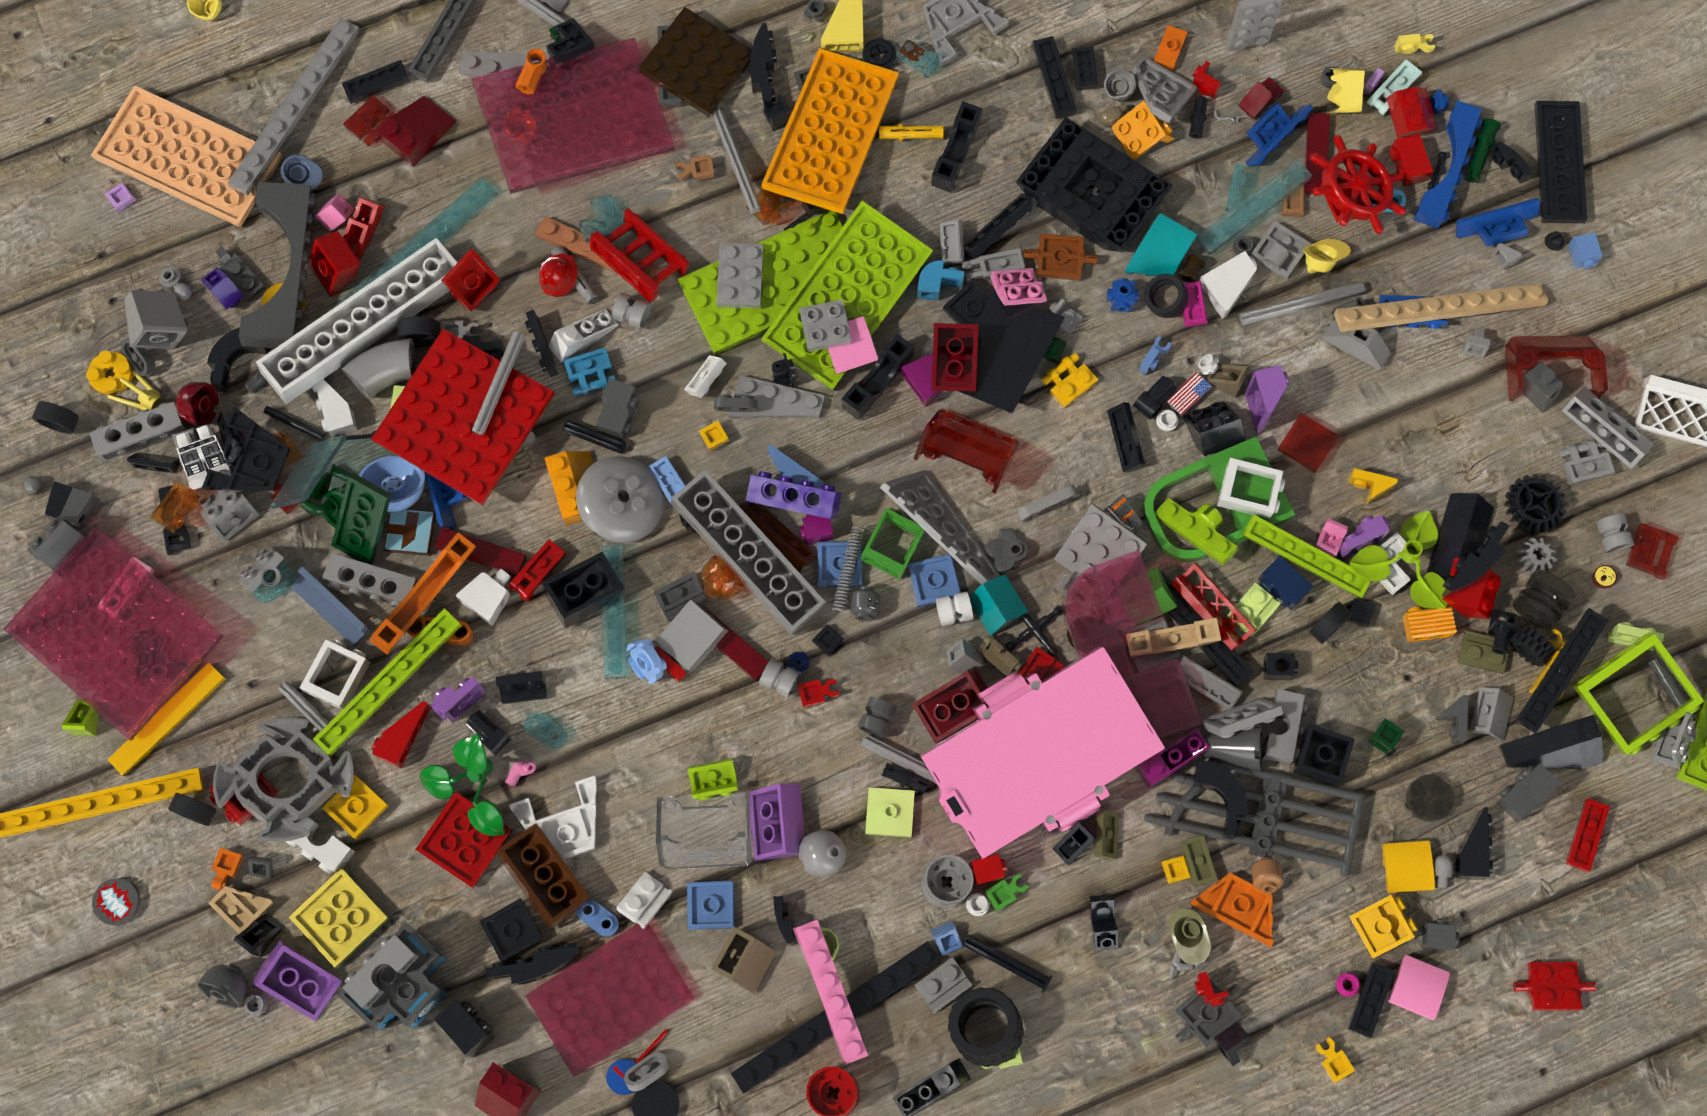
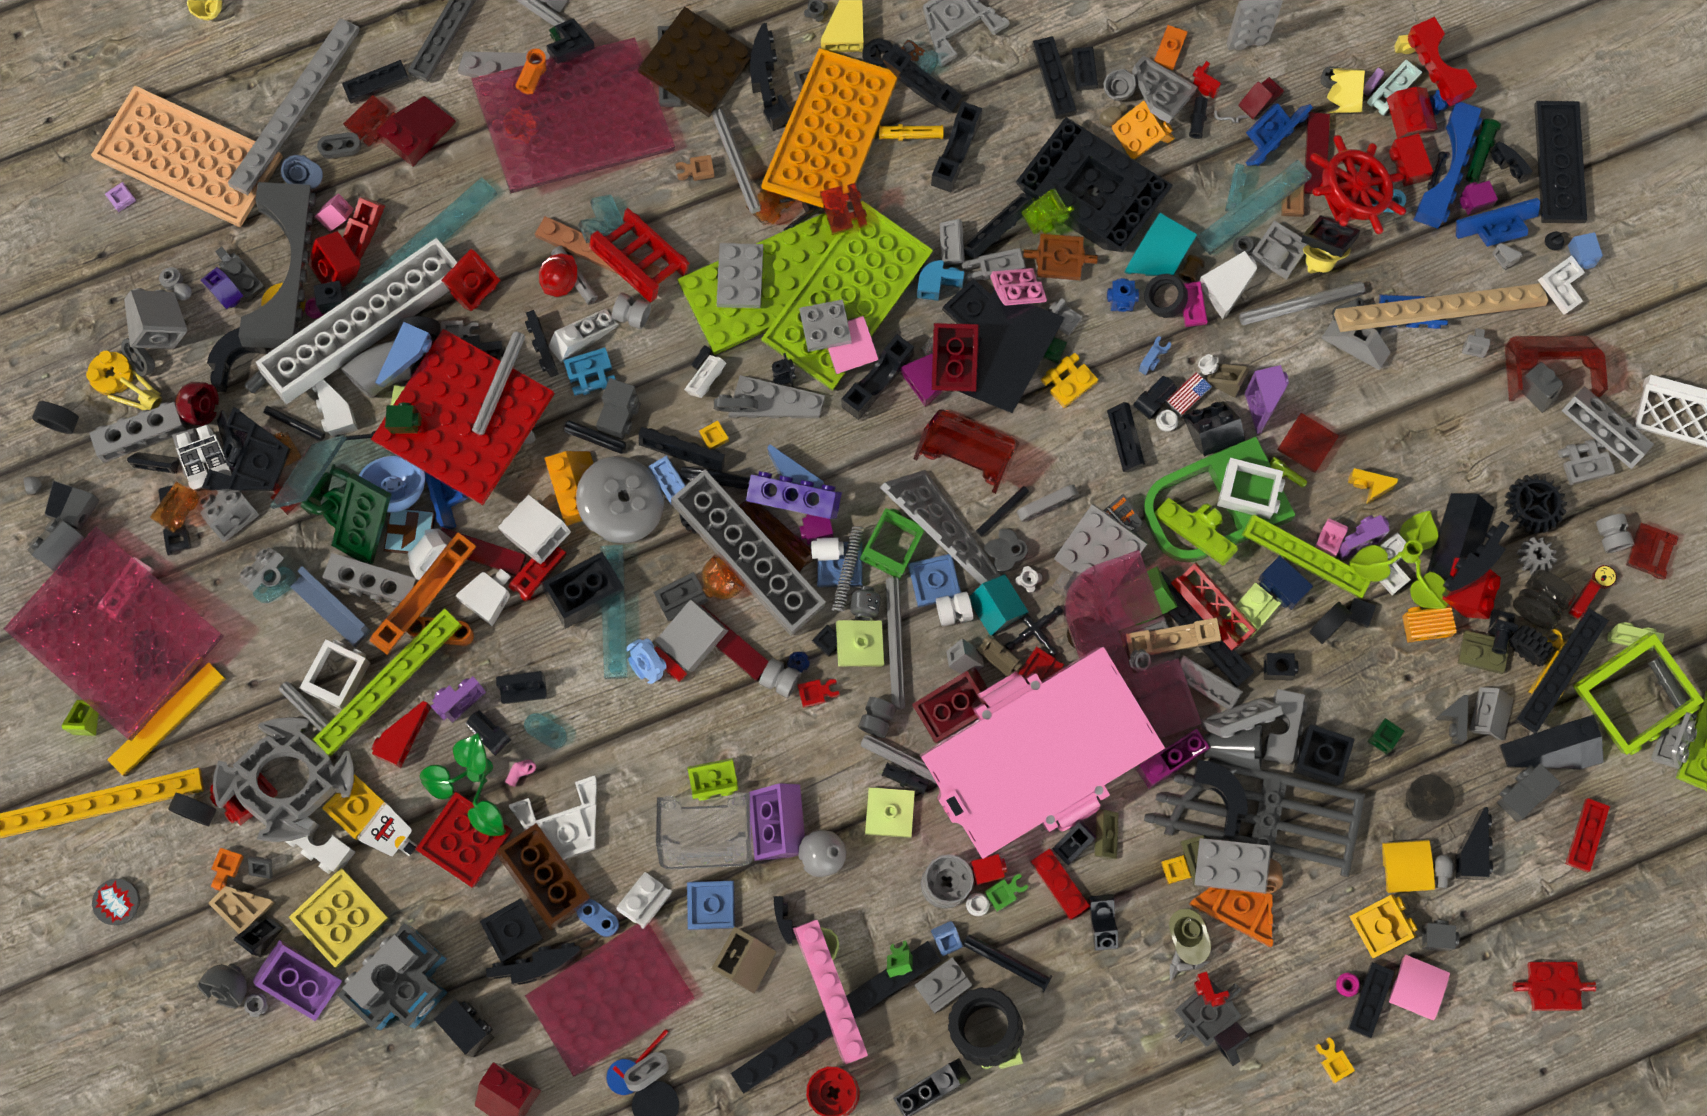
none -> dark pink plate [305,298,326,319]
none -> black brick [313,281,349,314]
none -> dark grey plate [317,132,361,159]
none -> white torso [357,802,417,856]
none -> medium blue slope [375,322,432,387]
none -> dark green brick [385,402,422,433]
none -> white slope [408,528,452,580]
none -> white brick [498,495,571,565]
none -> black plate [638,427,725,472]
none -> black axle [680,466,750,490]
none -> black piece [691,345,713,370]
none -> white brick [811,537,844,561]
none -> clear red plate [820,183,868,235]
none -> yellowish green plate [836,620,884,667]
none -> black slope [883,44,963,113]
none -> light grey axle [886,577,905,710]
none -> bright green plate [887,940,913,977]
none -> black bar [976,486,1029,537]
none -> white plate [1015,566,1042,593]
none -> clear neon green bracket [1021,189,1074,235]
none -> red plate [1030,848,1090,920]
none -> light grey plate [1129,649,1151,672]
none -> light grey plate [1194,838,1271,894]
none -> lime bar [1270,457,1307,488]
none -> black plate [1301,215,1360,257]
none -> red arch [1408,16,1477,106]
none -> magenta brick [1460,180,1498,216]
none -> white plate [1538,255,1585,315]
none -> red beam [1568,579,1601,619]

